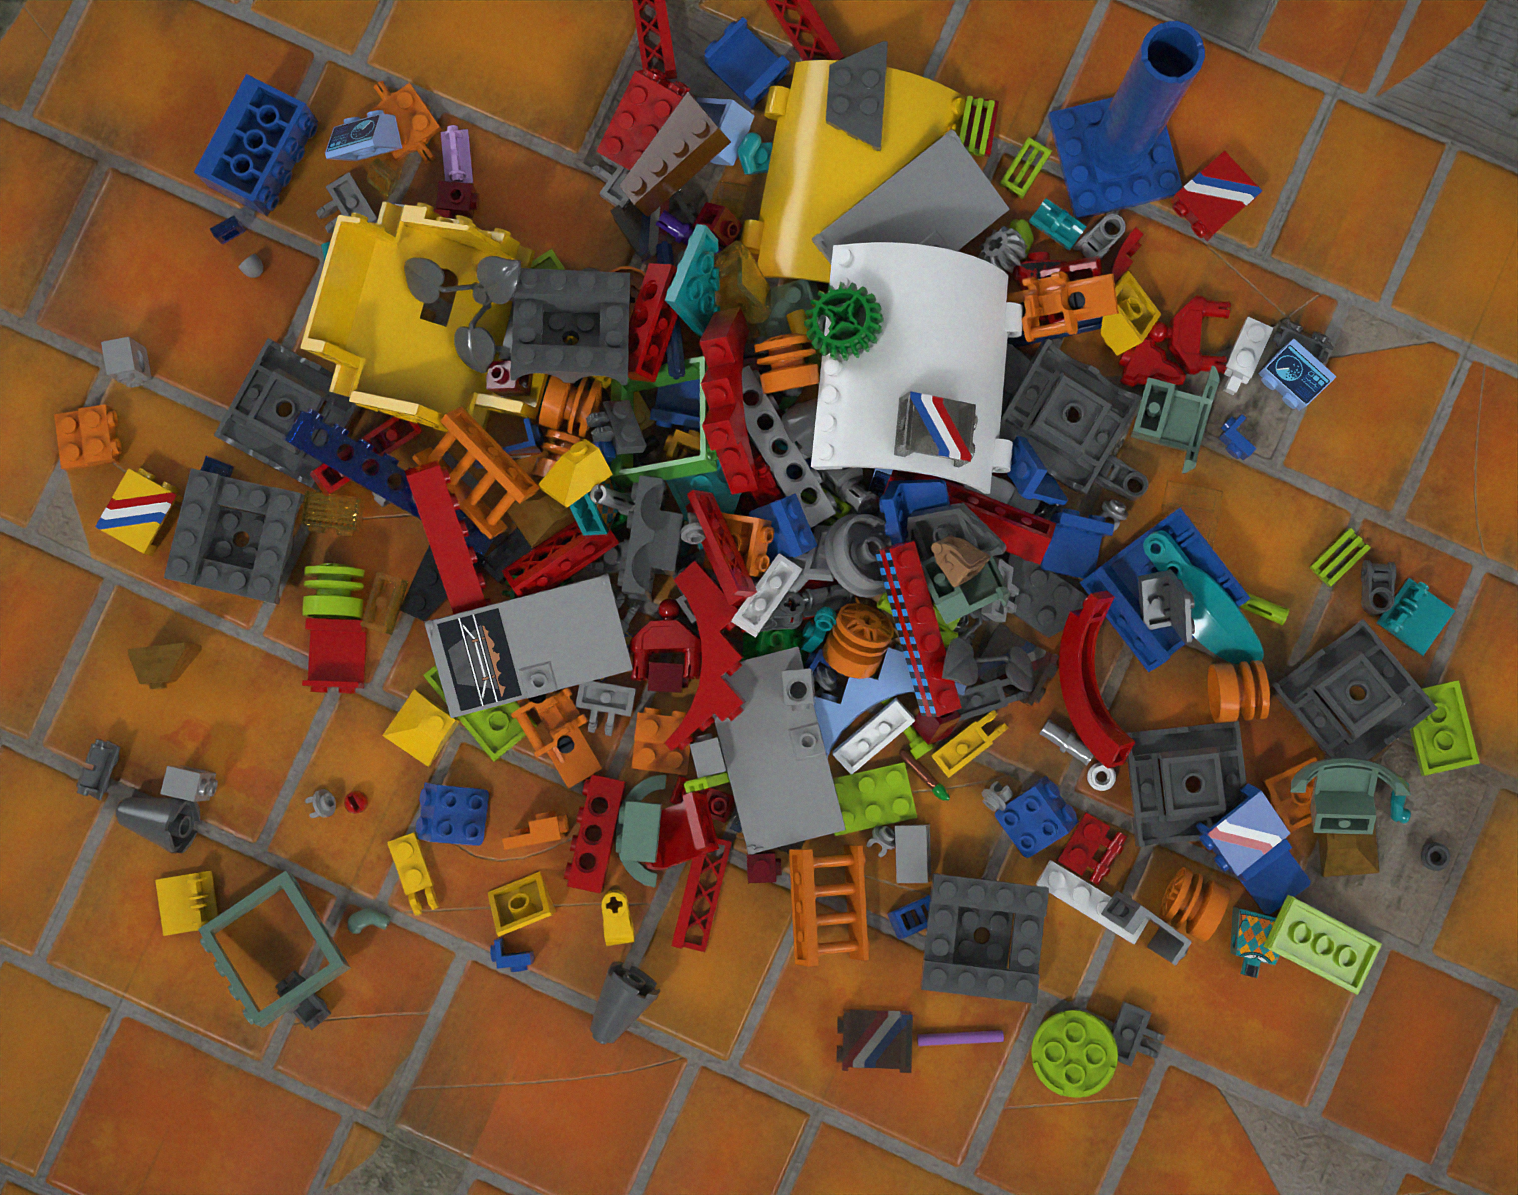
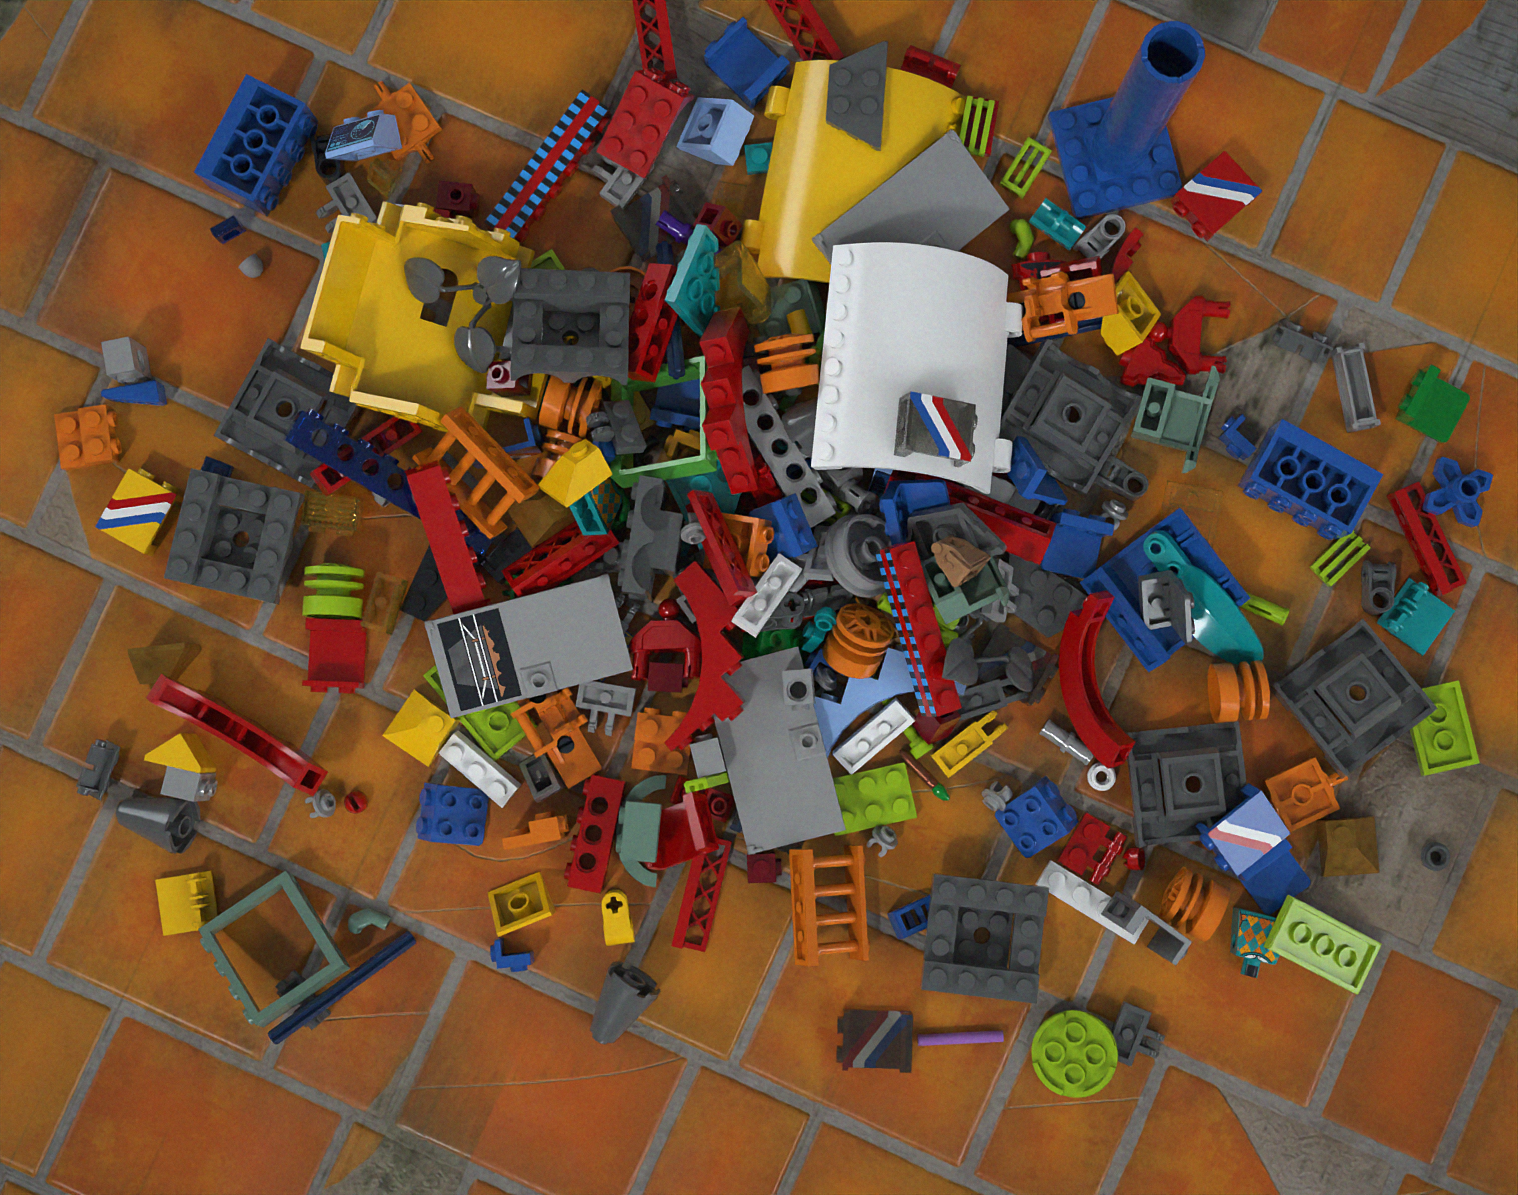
yellow hinge [387,832,439,916] -> none
lavender hinge [441,125,473,184] -> none
light grey pin [590,485,636,516] -> none
wedge [619,92,731,217] -> none
teal arm [737,132,762,175] -> none
green gear [804,282,884,361] -> none
light grey hinge [895,824,932,883] -> none
light grey gear [979,226,1028,273] -> none
white hinge [1223,317,1273,395] -> none
slope [1258,339,1336,411] -> none
sand green piece [1290,758,1411,835] -> none
teal arm [1390,781,1411,824] -> none
none -> blue slope [101,380,167,406]
none -> yellow slope [144,733,217,773]
none -> red arch [146,674,328,796]
none -> dark blue axle [268,931,417,1045]
none -> black piece [311,133,346,185]
none -> white plate [439,730,521,808]
none -> brick [484,89,611,244]
none -> flat silver slope [519,753,565,803]
none -> red hinge [900,45,961,89]
none -> red hinge [1122,848,1145,871]
none -> blue brick [1237,419,1384,540]
none -> light grey container [1331,343,1381,433]
none -> red fence [1387,481,1467,597]
none -> green bracket [1395,364,1470,443]
none -> blue plant [1422,457,1493,528]

